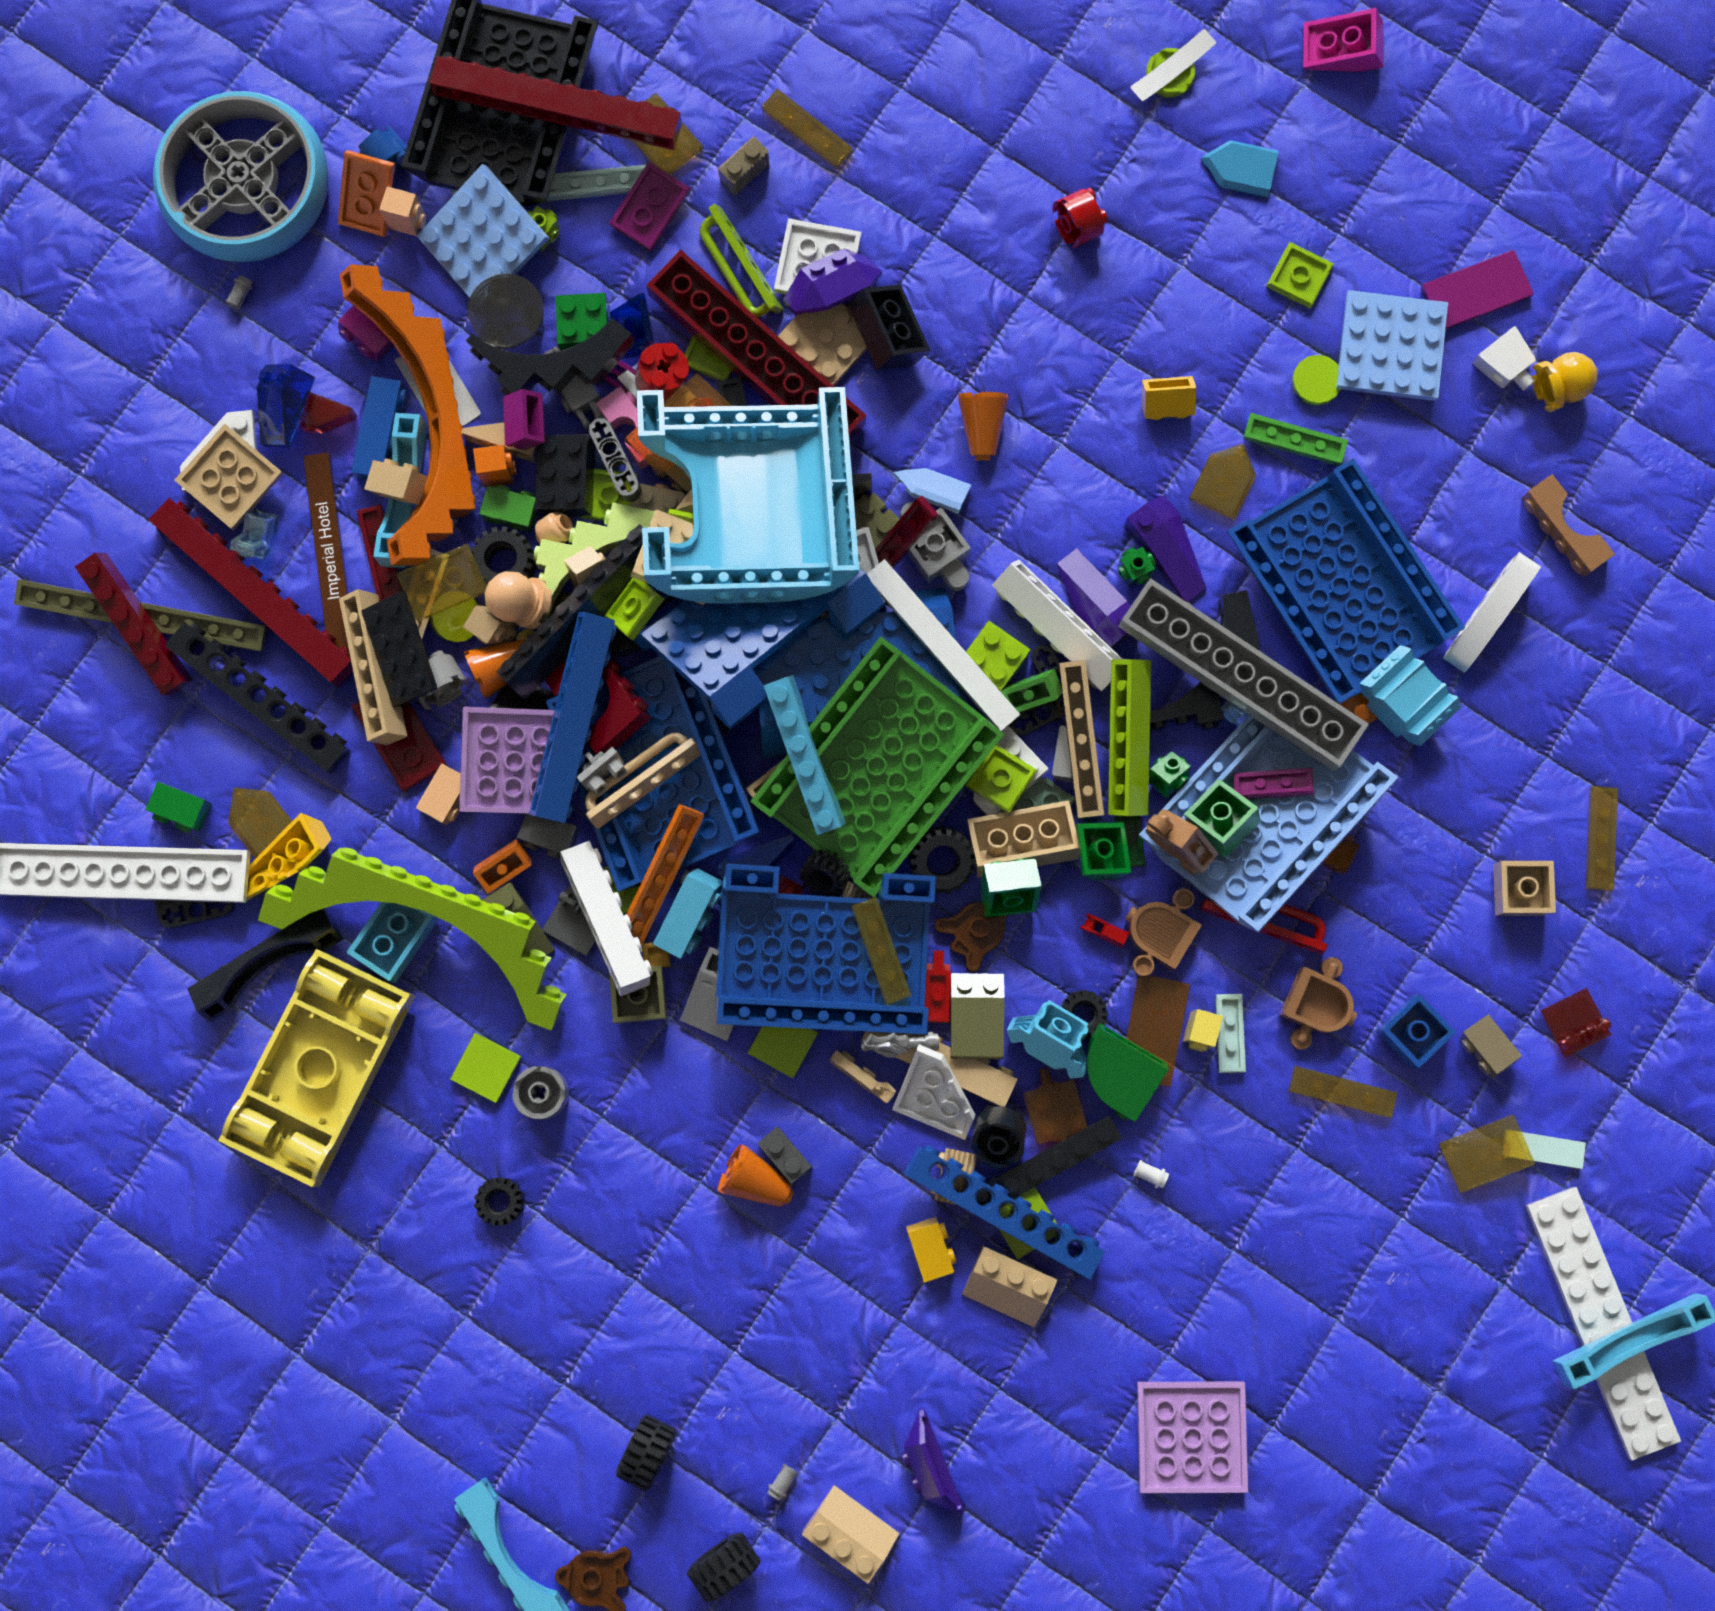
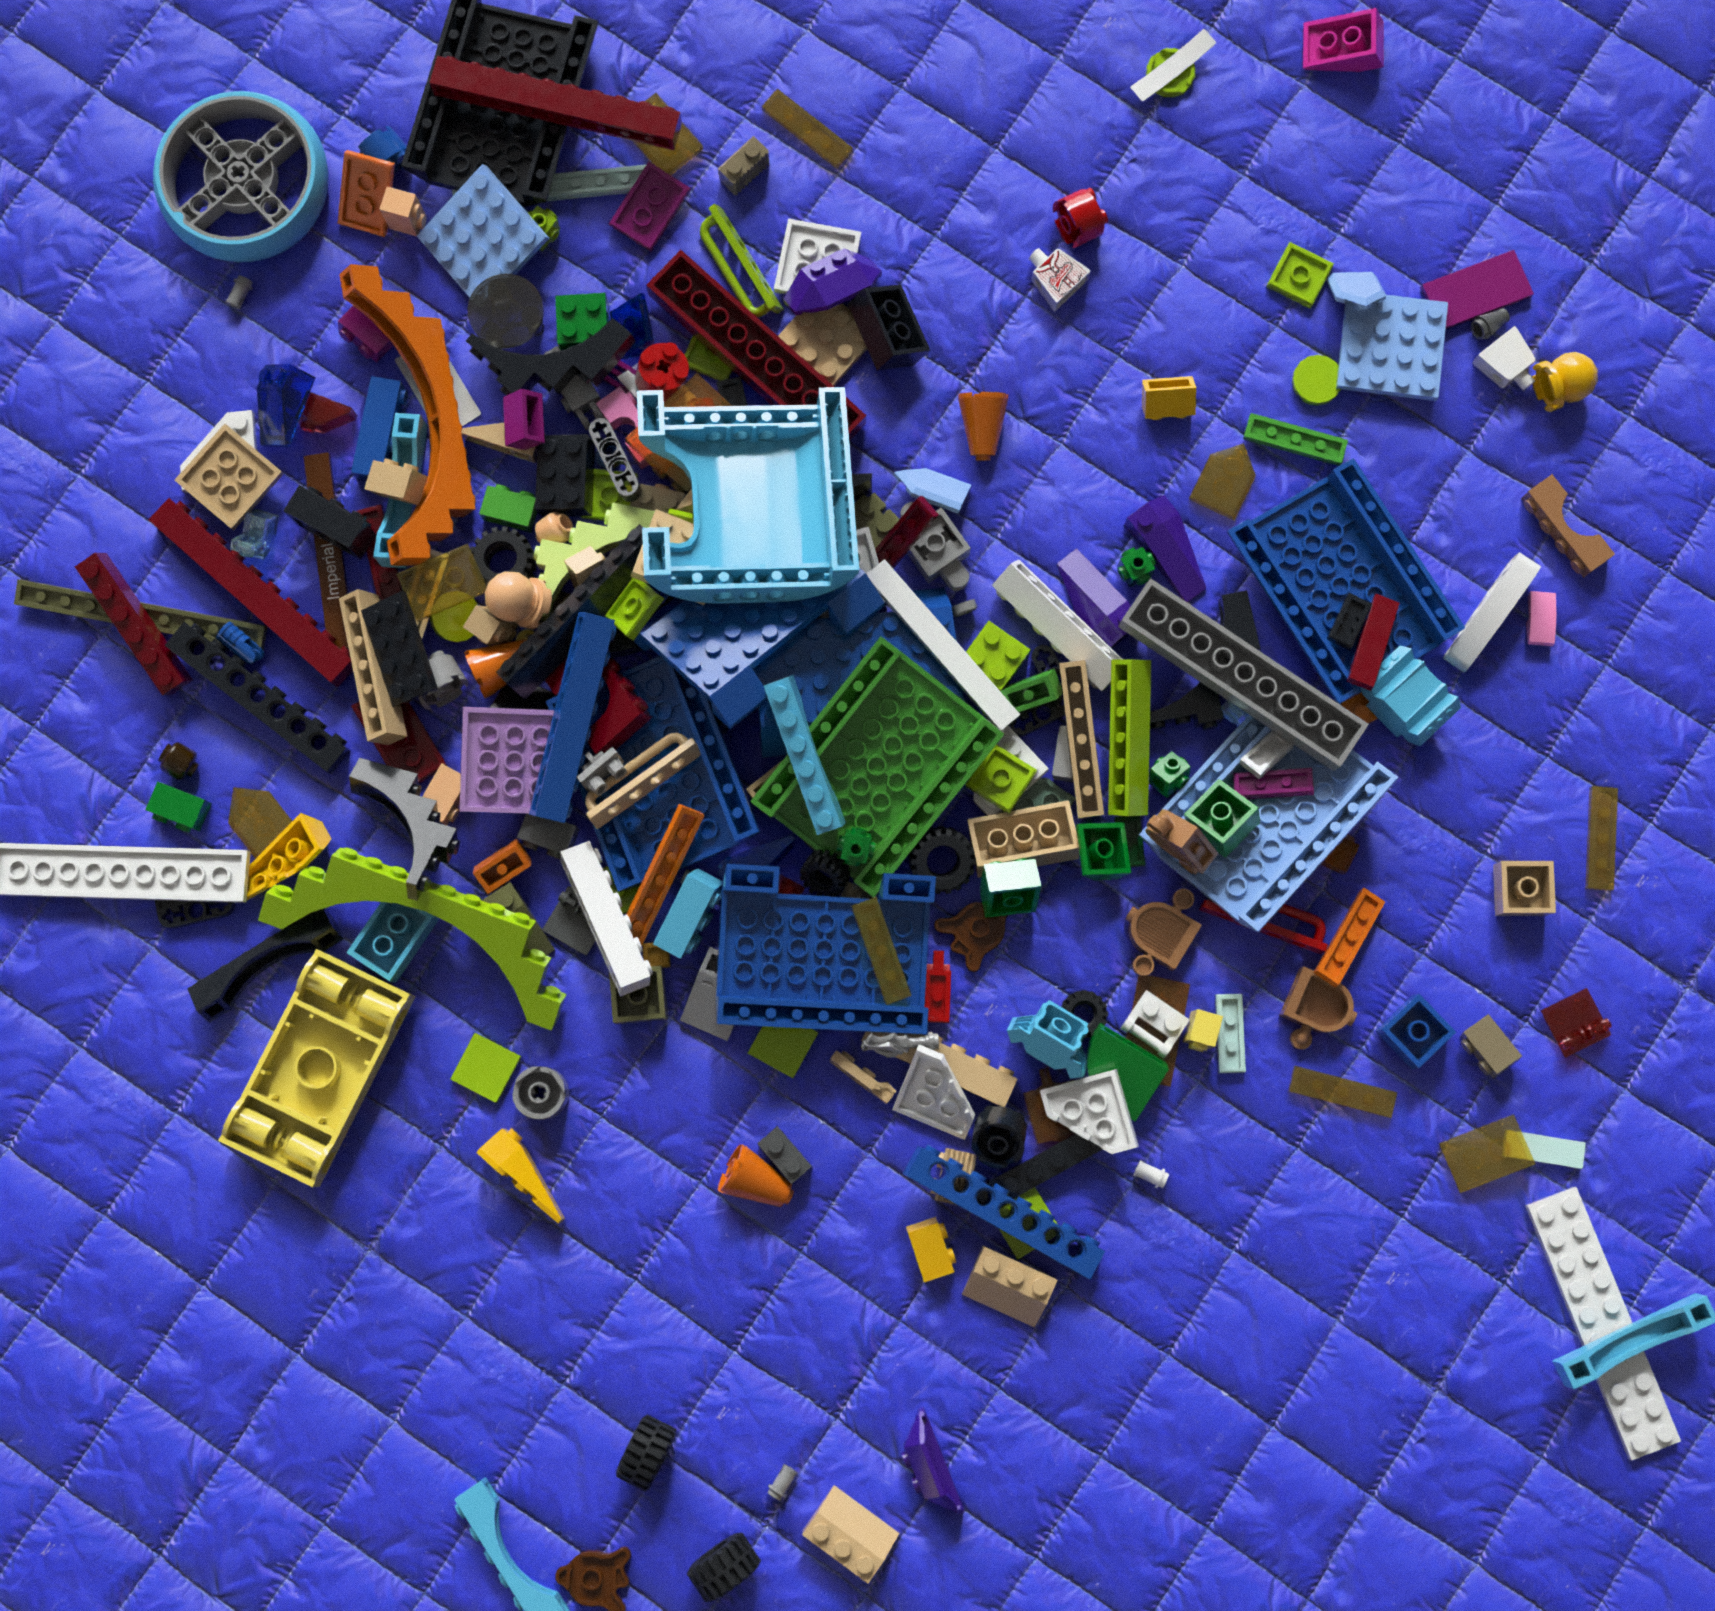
orange brick [473,445,517,487] -> none
black tyre [474,1177,525,1226] -> none
olive slope [950,974,1004,1059] -> none
red bar [1080,913,1129,948] -> none
lavender plate [1137,1381,1248,1493] -> none
dark azure tile [1201,140,1278,198] -> none
none -> dark brown head [158,742,199,780]
none -> blue hinge [215,621,265,664]
none -> black brick [283,485,376,560]
none -> arch [349,758,460,901]
none -> yellow wedge [476,1128,565,1223]
none -> green brick [836,827,875,866]
none -> light grey tile [952,599,977,617]
none -> white torso [1029,248,1090,311]
none -> white plate [1040,1069,1139,1154]
none -> white plate [1120,990,1190,1059]
none -> white plate [1240,730,1294,779]
none -> orange plate [1313,888,1385,987]
none -> light blue tile [1327,272,1386,310]
none -> black plate [1327,593,1372,650]
none -> dark red tile [1347,594,1399,691]
none -> dark grey cone [1471,308,1510,340]
none -> bright pink slope [1526,591,1556,646]

